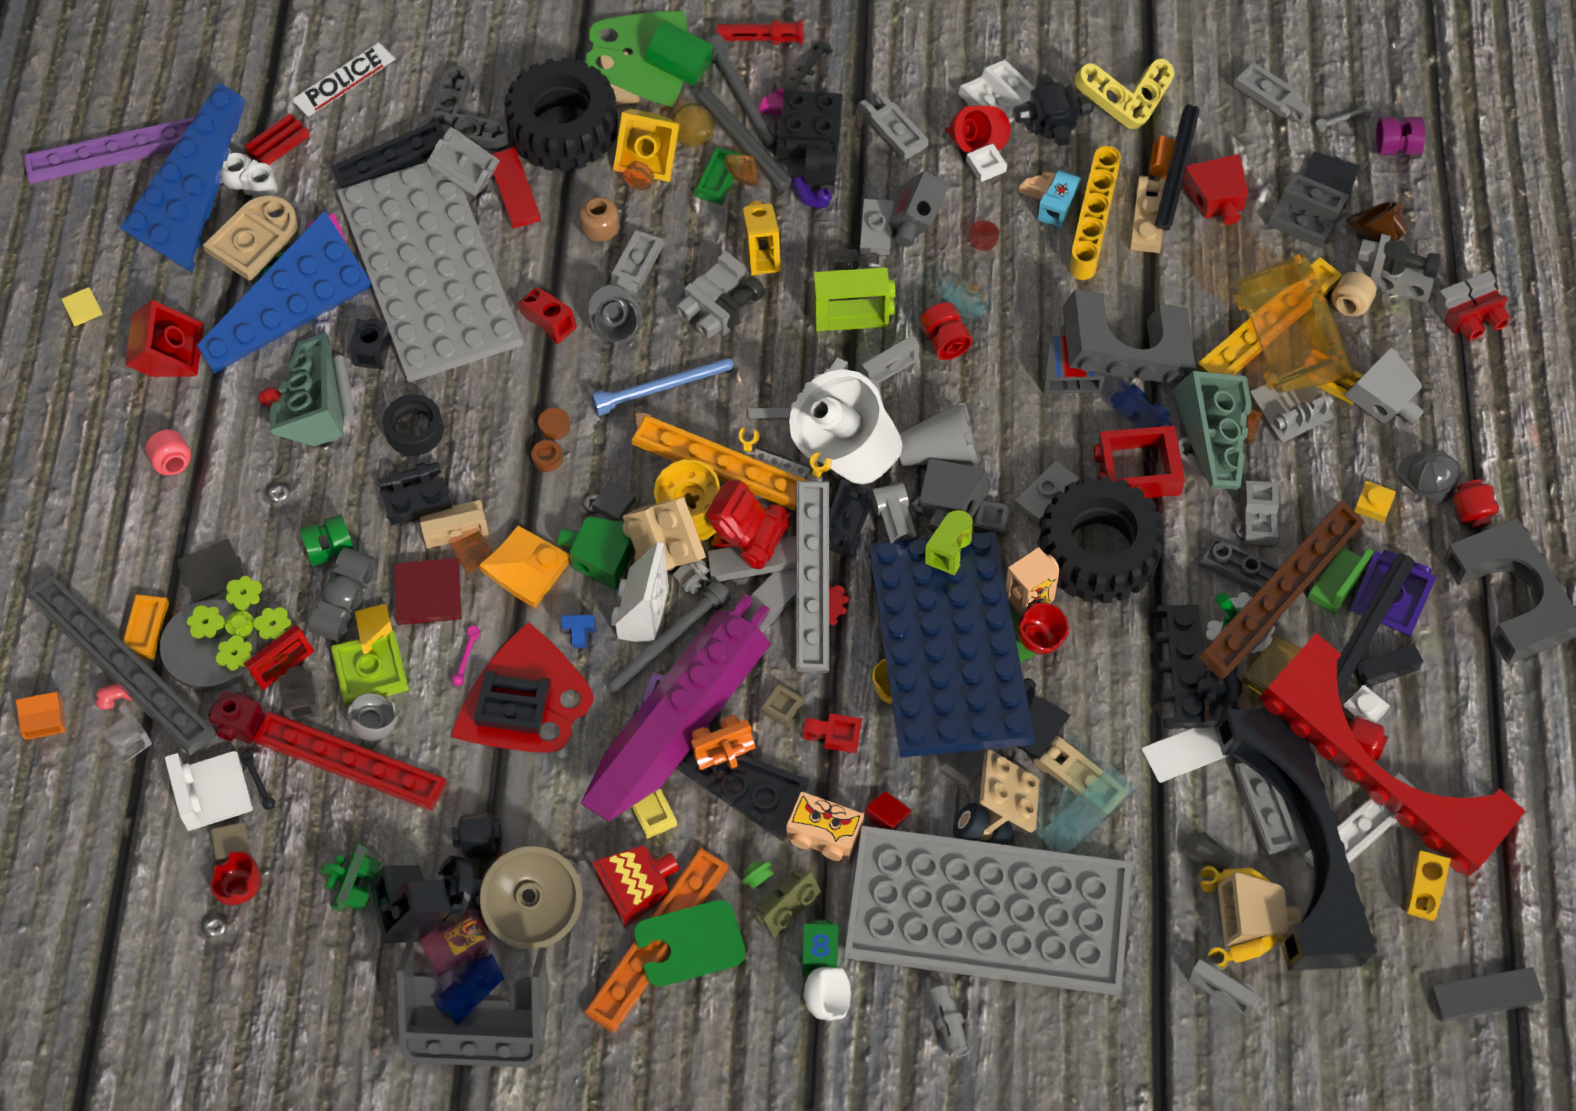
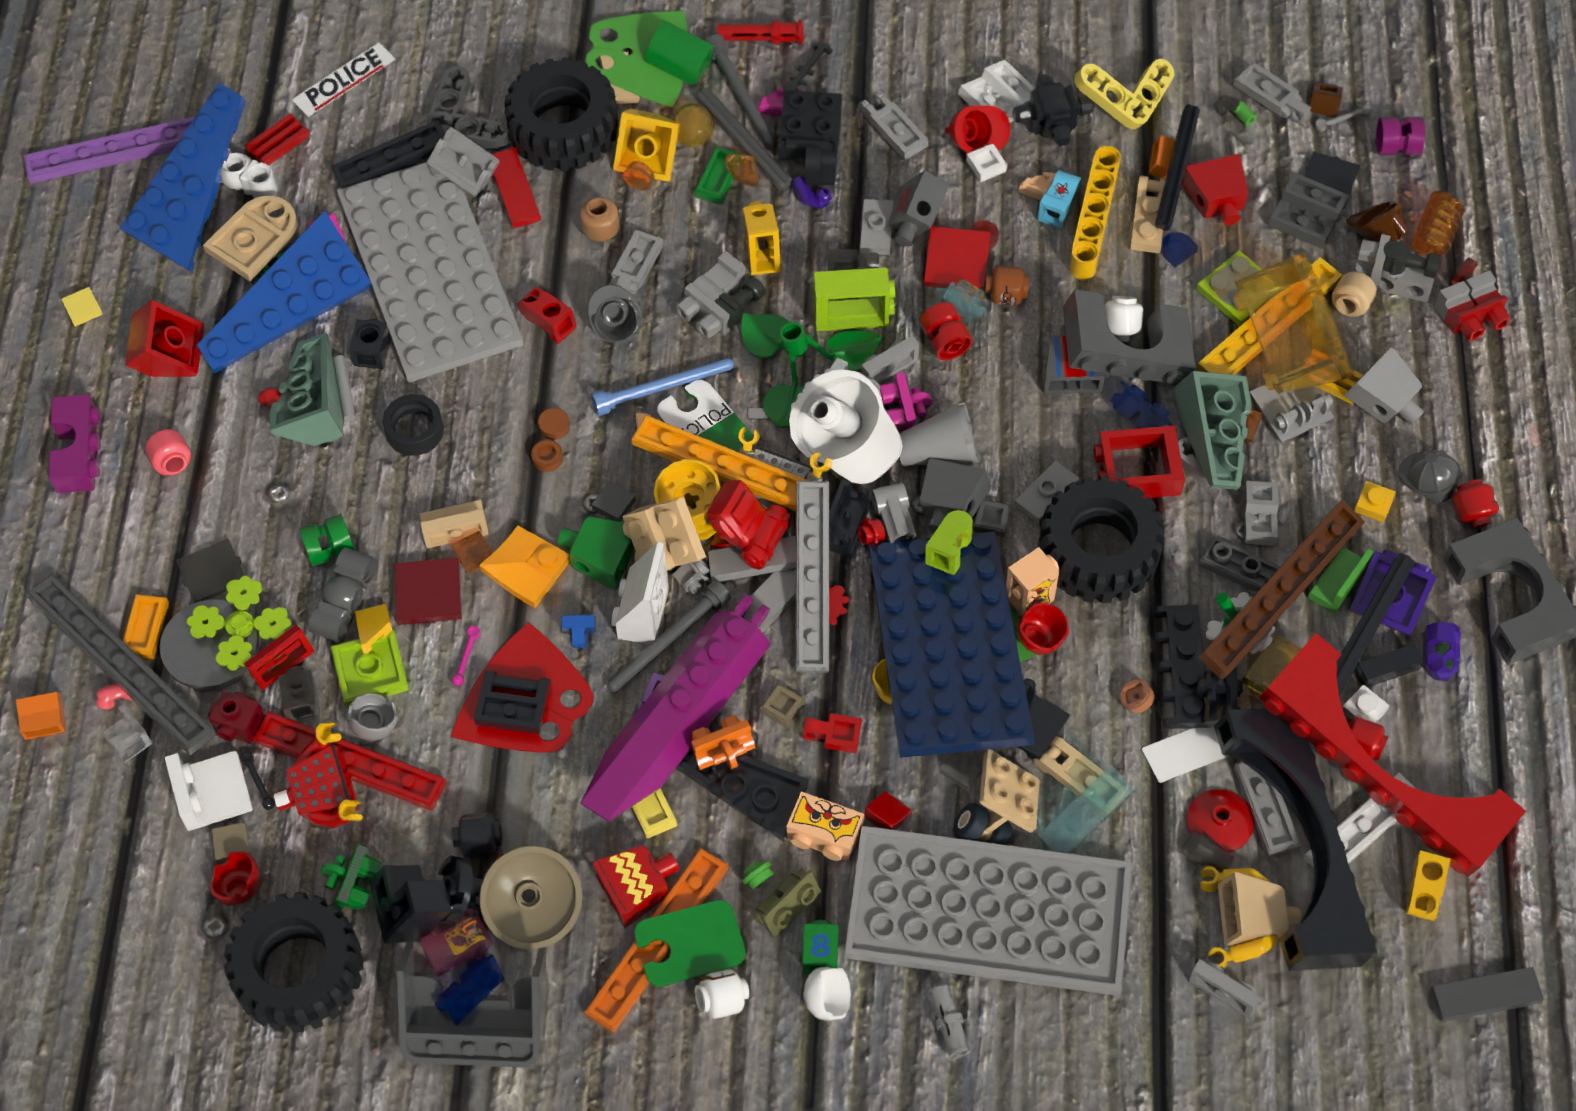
black plate [377,462,452,525] -> none
none -> magenta arch [49,394,101,493]
none -> black tyre [224,892,364,1033]
none -> red torso [274,722,363,828]
none -> piece [657,380,752,452]
none -> white head [695,969,749,1019]
none -> green plant [741,313,881,428]
none -> red plate [857,518,885,547]
none -> dark pink hips [880,372,933,430]
none -> red tile [924,226,991,292]
none -> dark orange head [985,265,1029,306]
none -> white head [1105,296,1143,342]
none -> nougat tile [1119,679,1154,713]
none -> clear blue tile [1161,232,1198,268]
none -> red dish [1186,789,1254,853]
none -> piece [1196,250,1283,327]
none -> arm [1213,95,1257,126]
none -> reddish brown slope [1309,82,1343,117]
none -> clear orange piece [1411,191,1465,256]
none -> dark purple rock [1423,622,1461,681]
none -> clear red tile [1452,257,1478,284]

